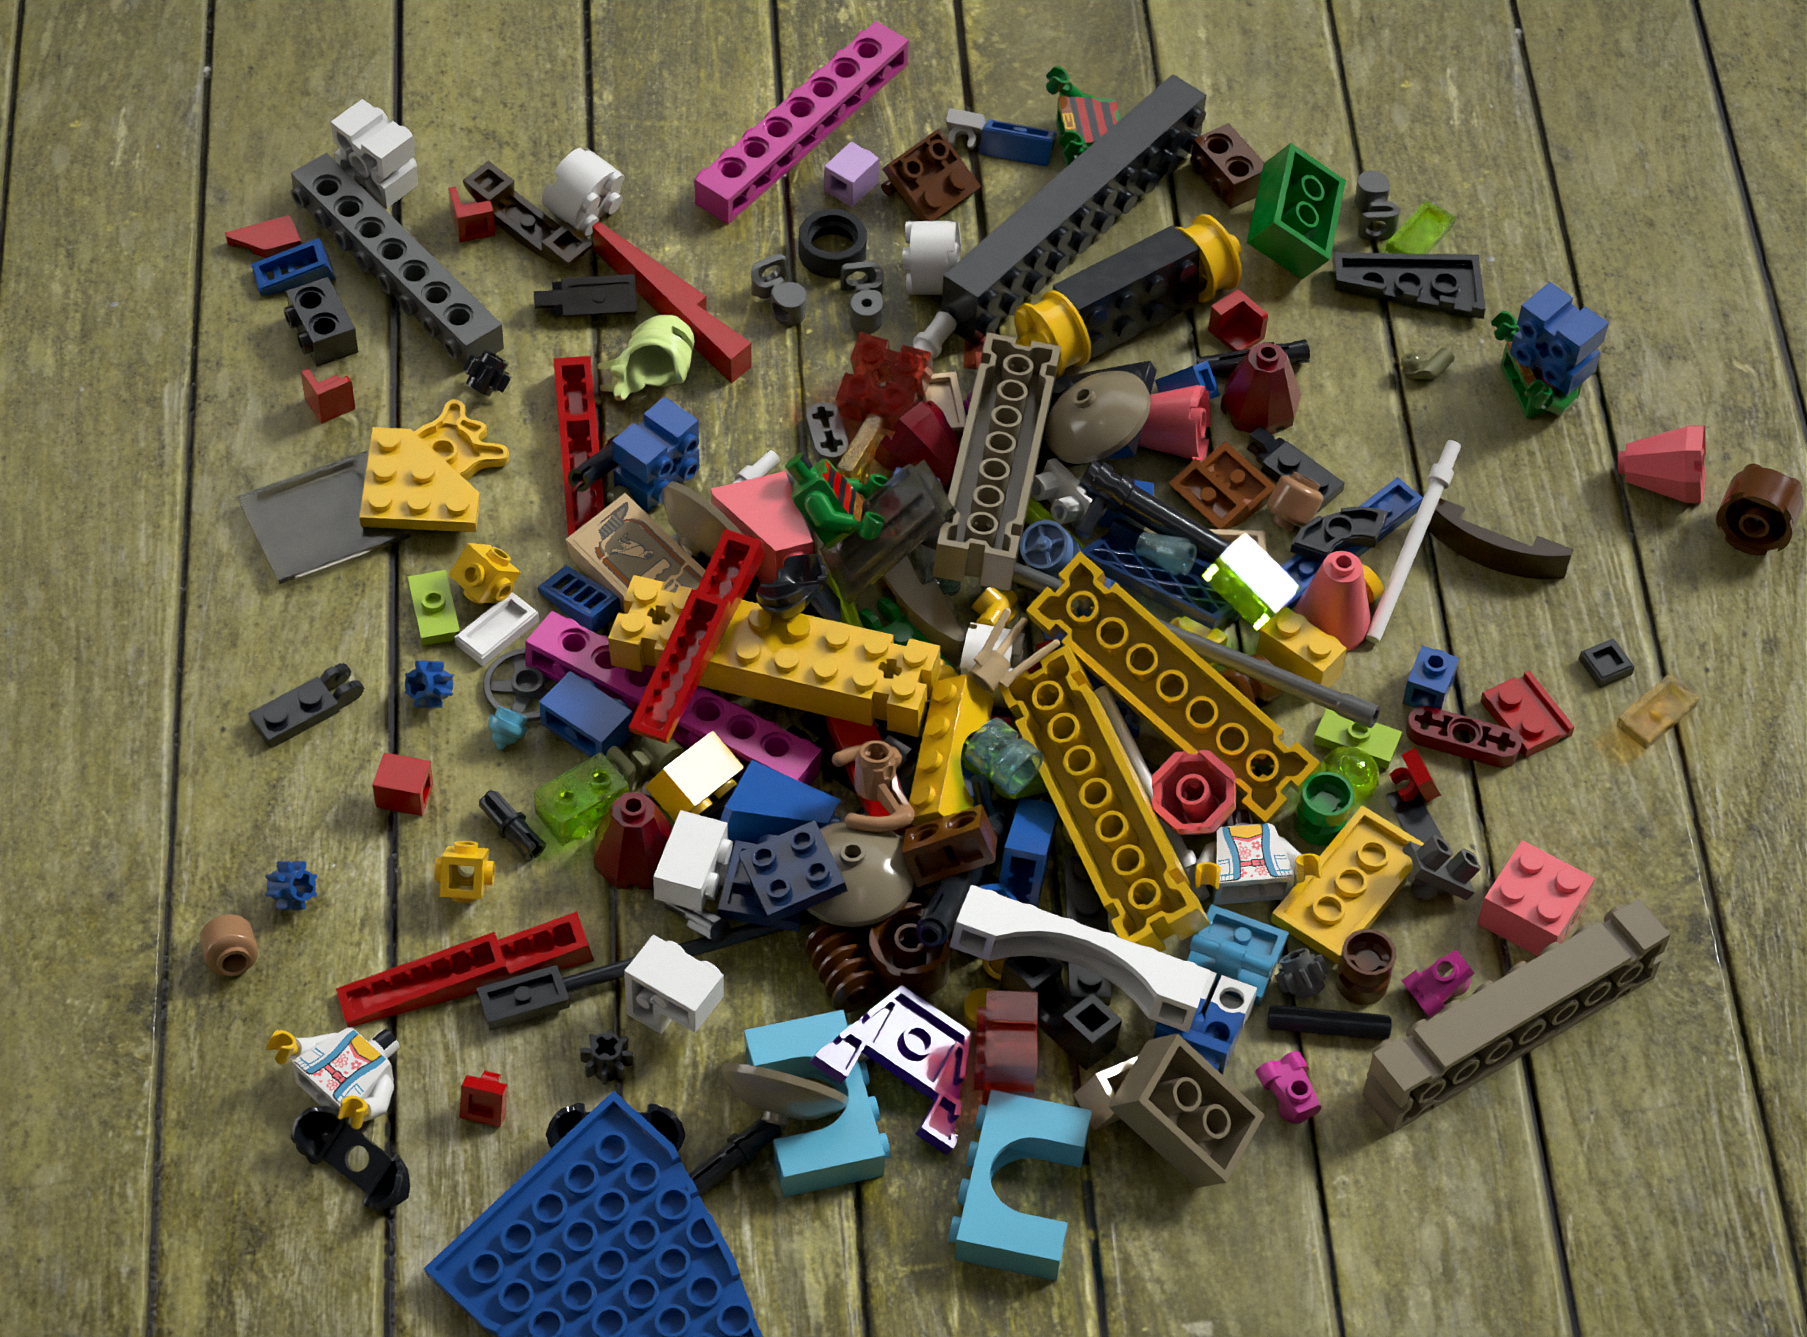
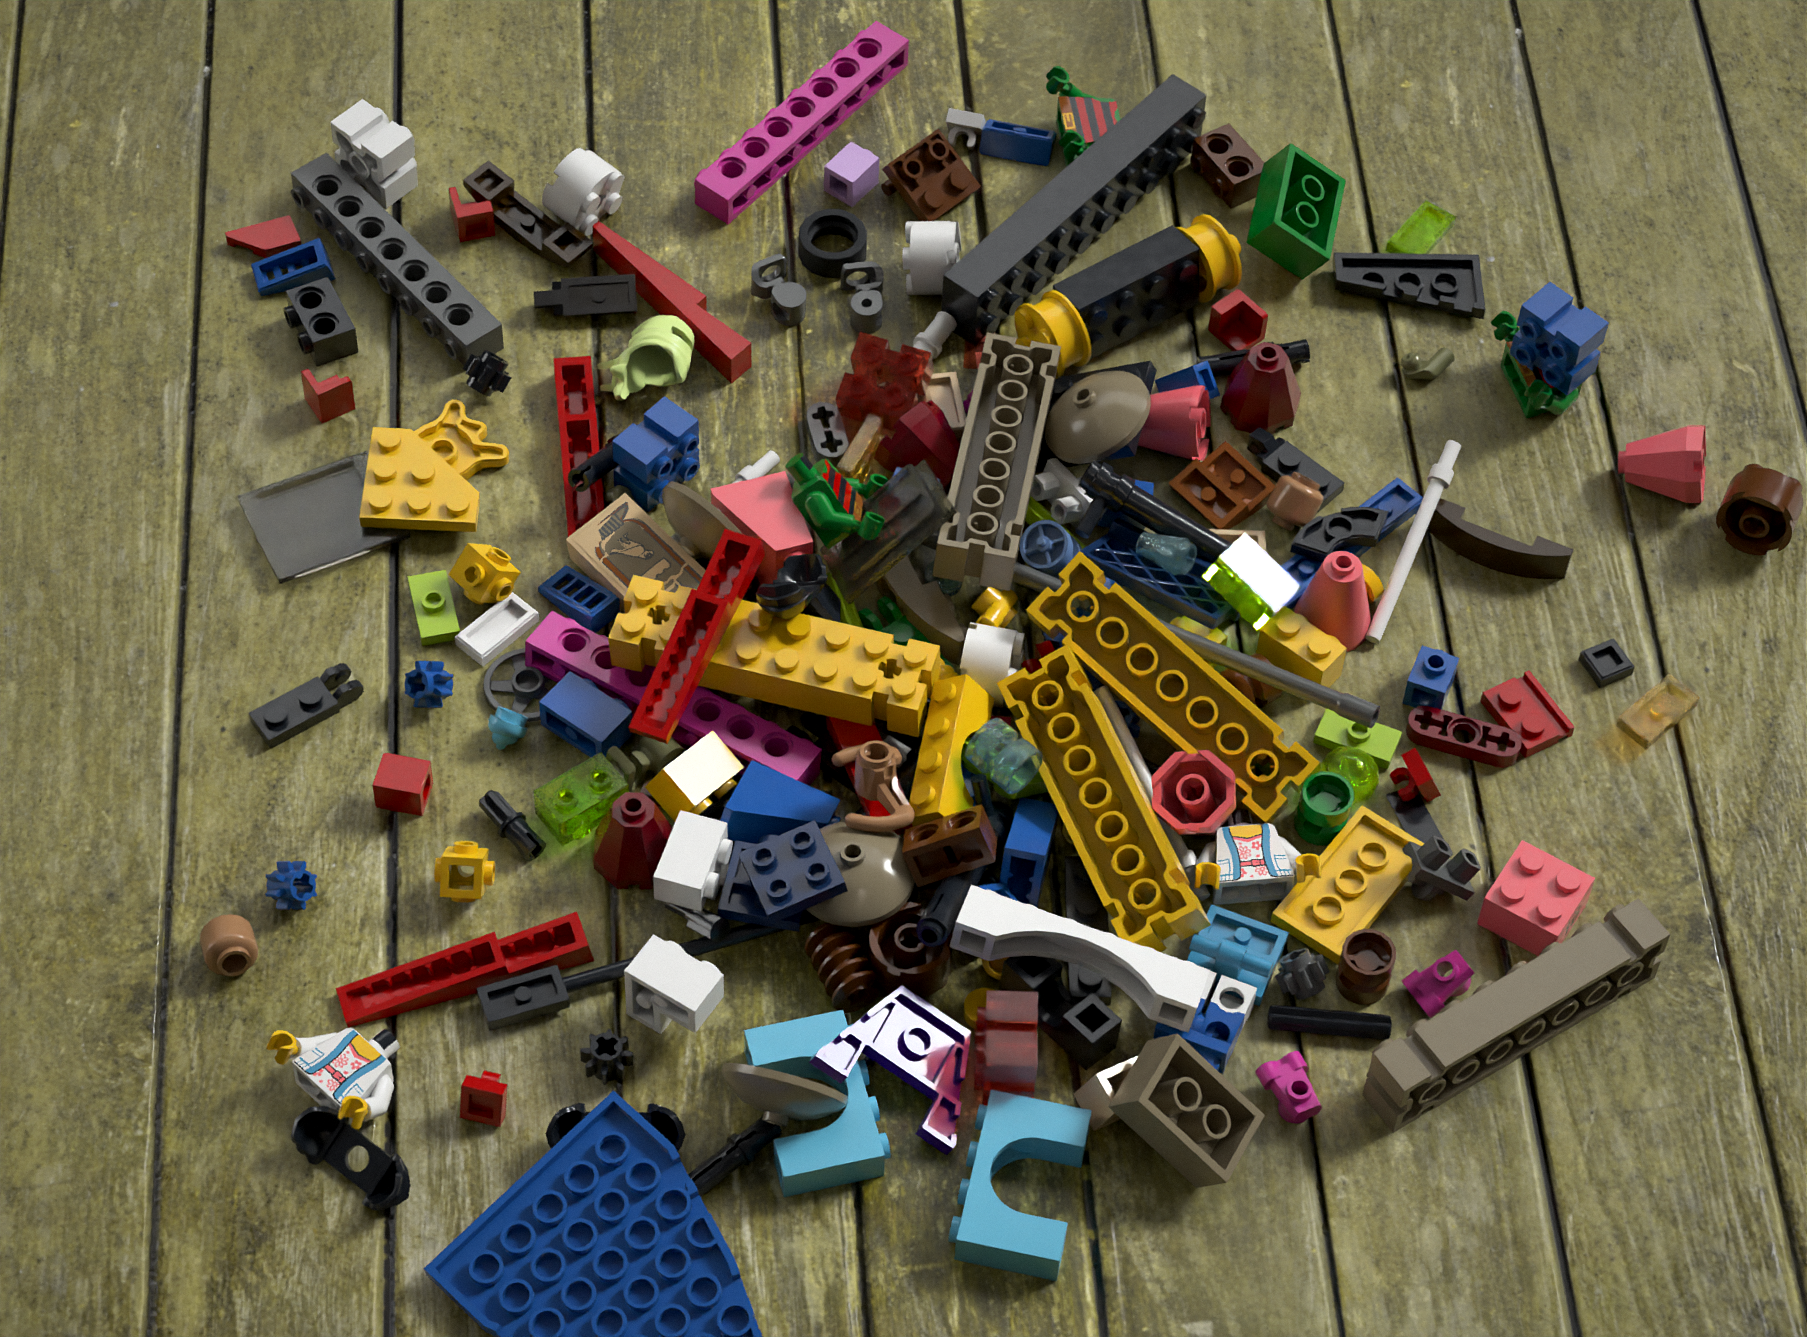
tan plant [969,608,1060,693] -> none
dark grey leg [1354,171,1401,240] -> none

